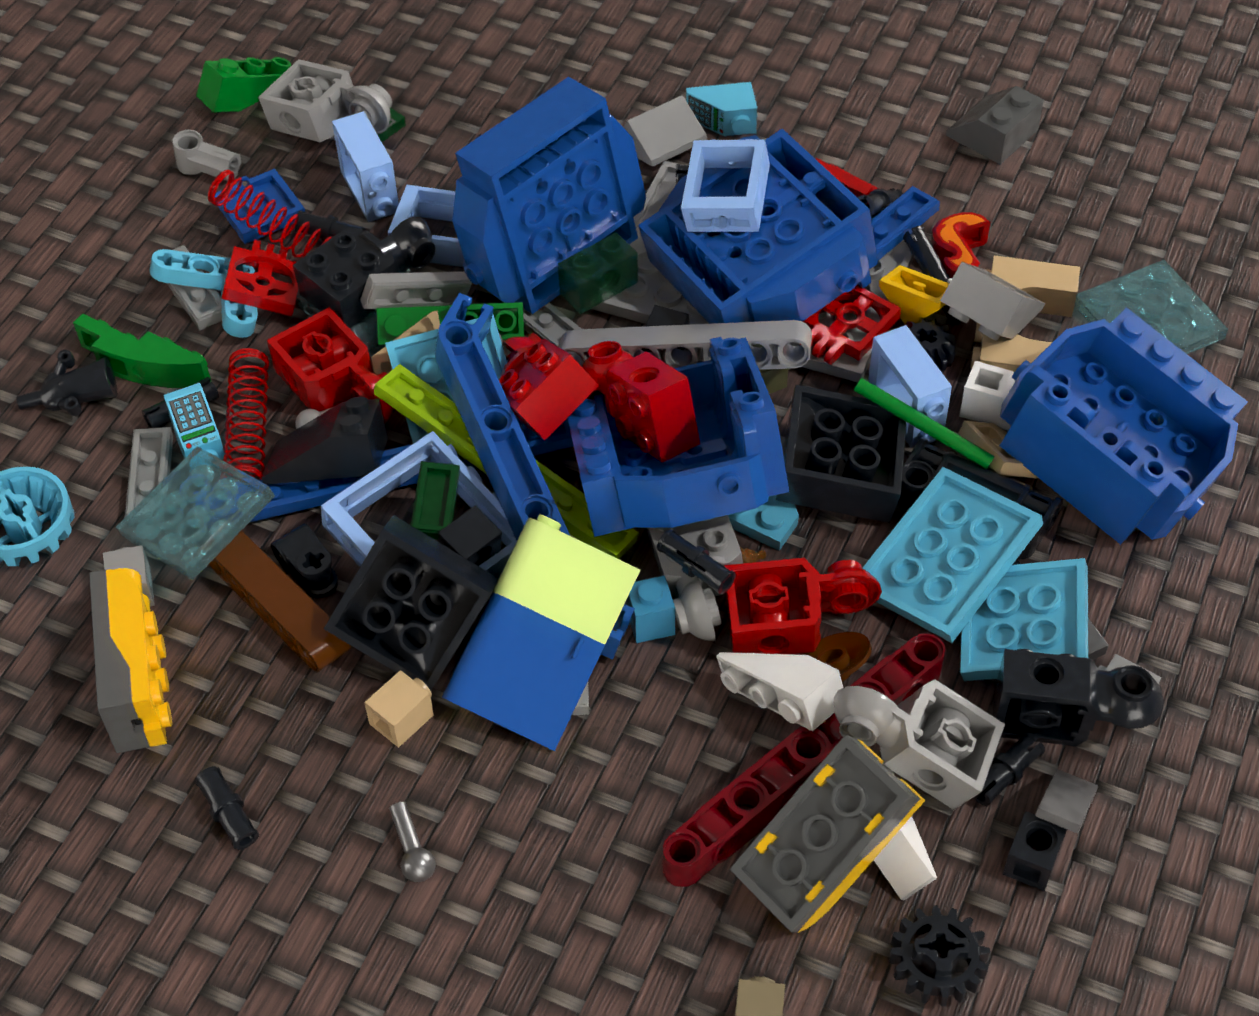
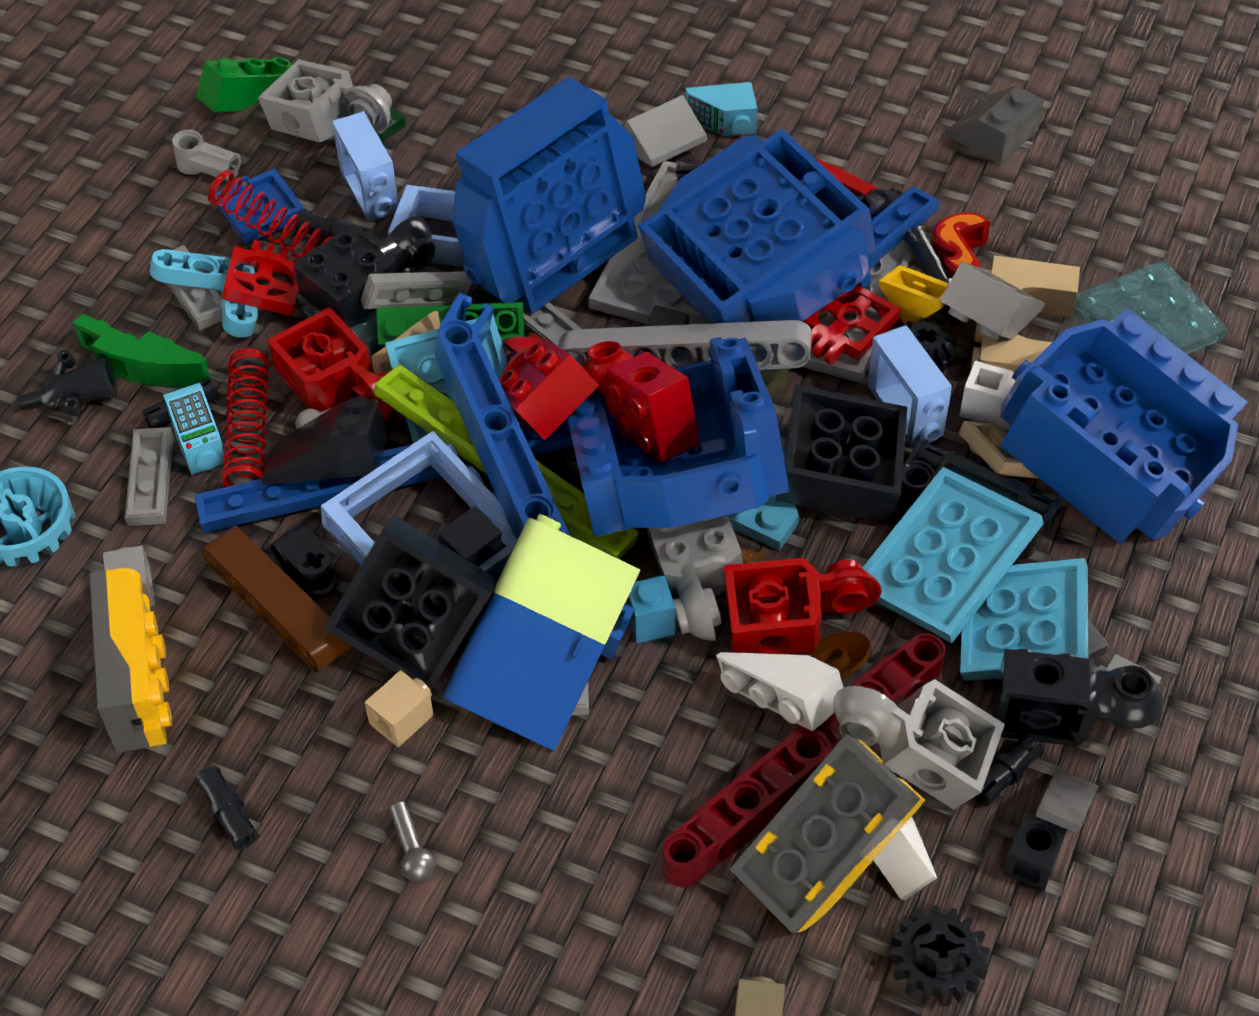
clear light blue plate [116,446,275,580] -> none
dark green tile [411,461,460,540] -> none
clear green brick [558,232,638,314] -> none
black pin [657,529,736,594] -> none
light blue window [681,139,770,232] -> none
green bar [854,378,995,469] -> none

